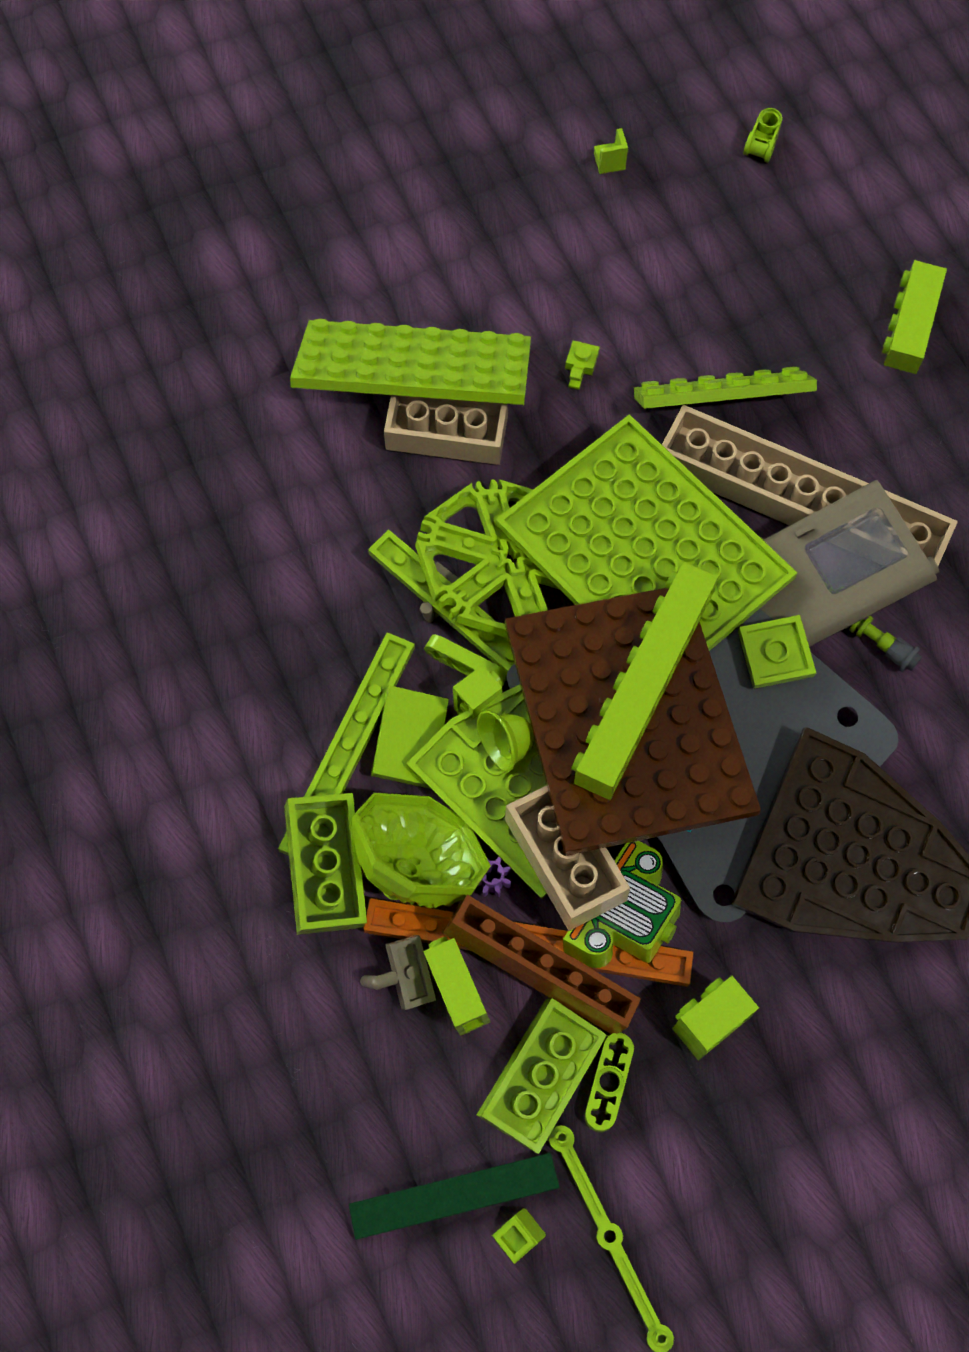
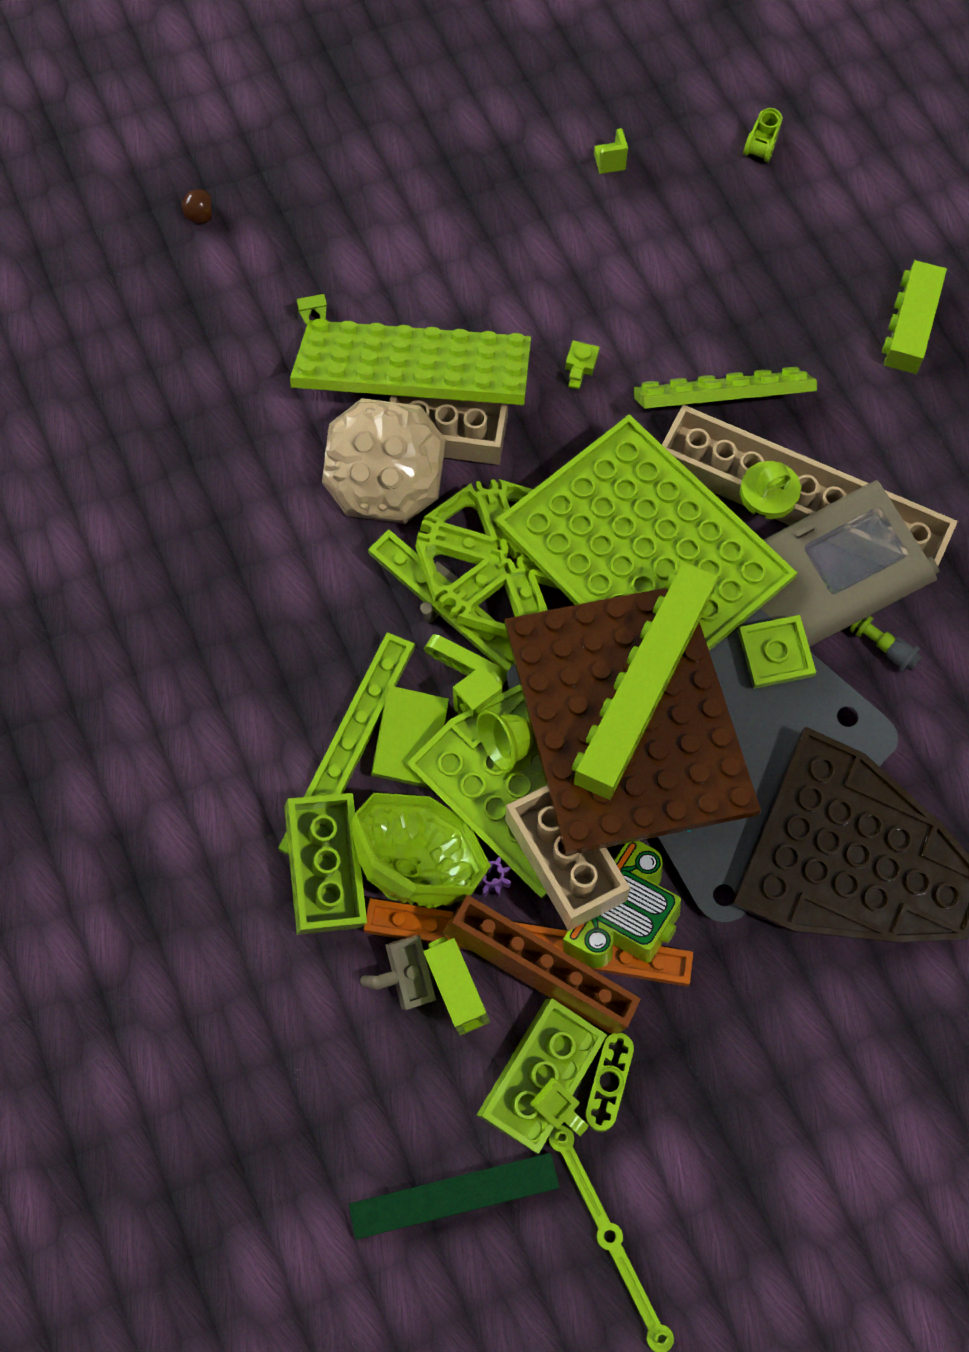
lime slope [492,1208,546,1264] -> none
lime brick [672,976,759,1061] -> none
none -> reddish brown piece [181,189,212,225]
none -> lime tile [297,294,327,325]
none -> tan rock [322,398,446,524]
none -> lime plate [530,1077,589,1137]
none -> lime tile [739,461,801,519]

